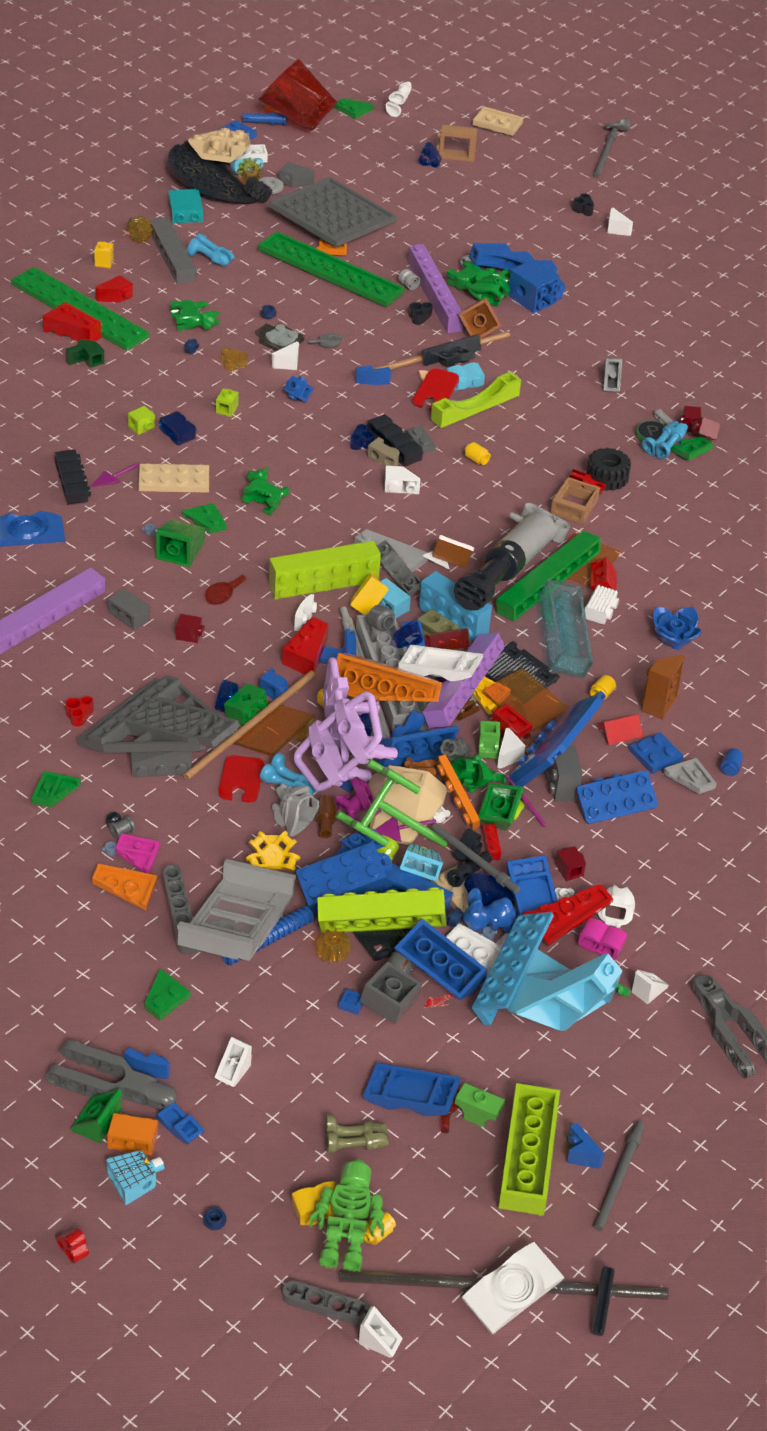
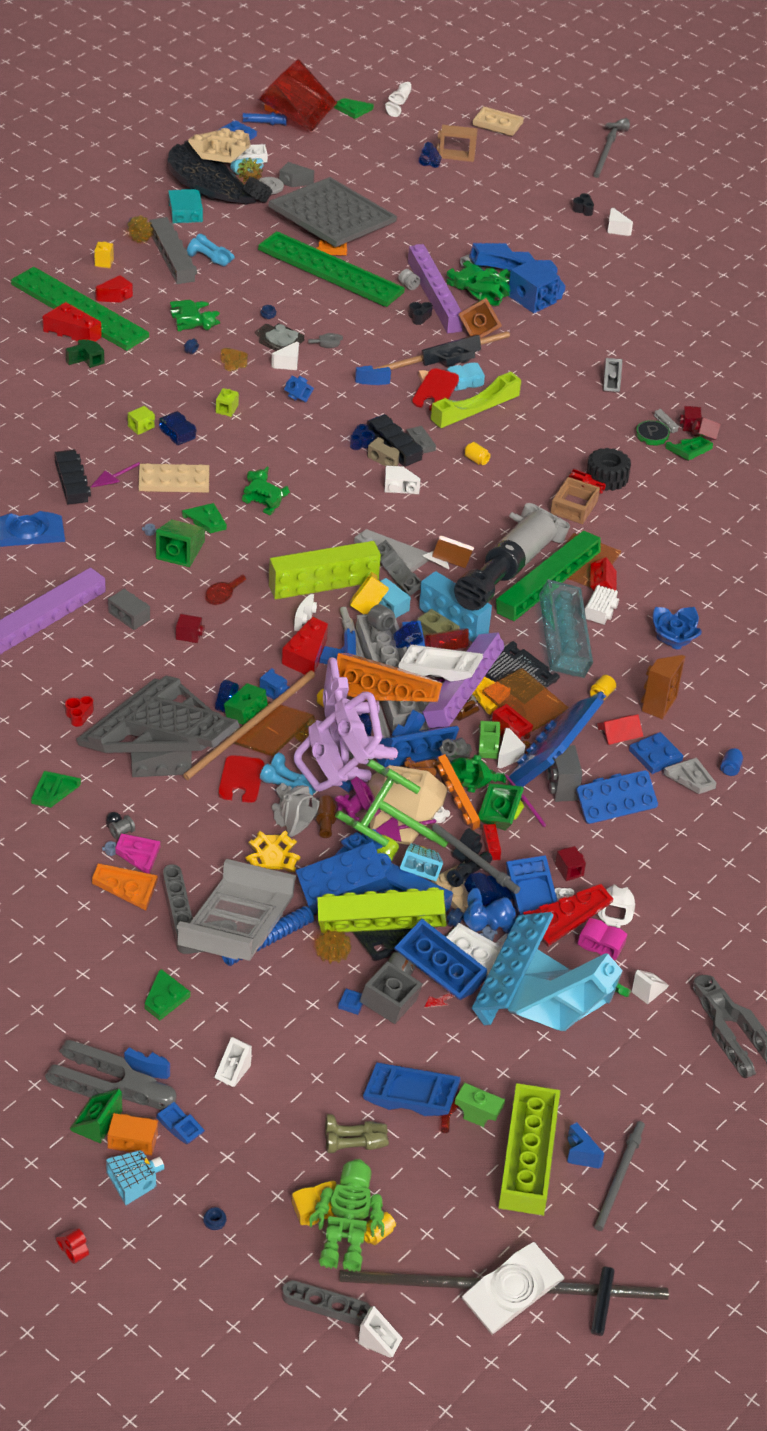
dark azure piece [642,420,688,459] -> none

